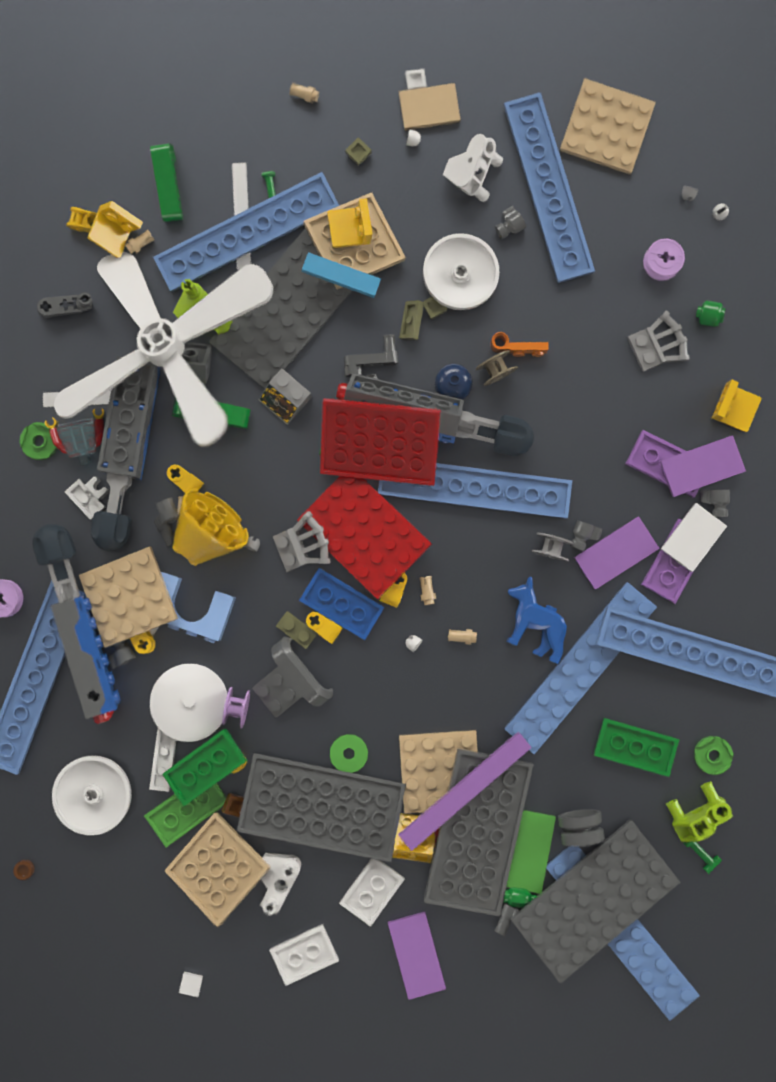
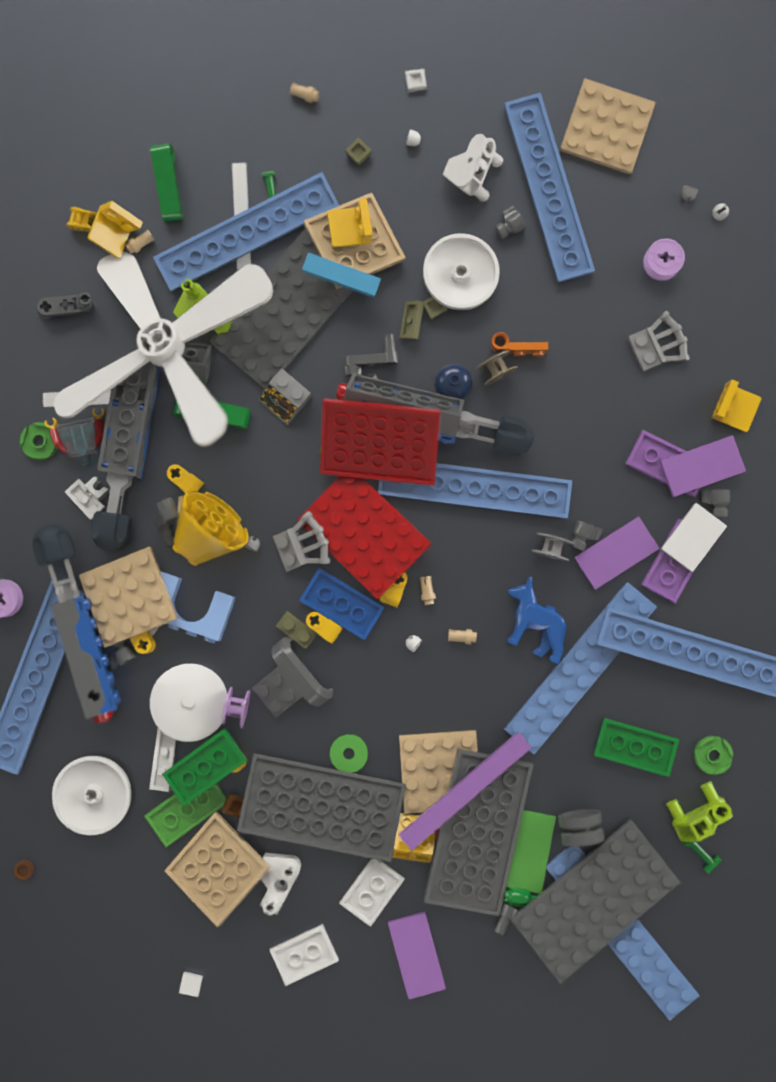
tan tile [399,83,460,130] -> none
green head [696,300,726,327] -> none

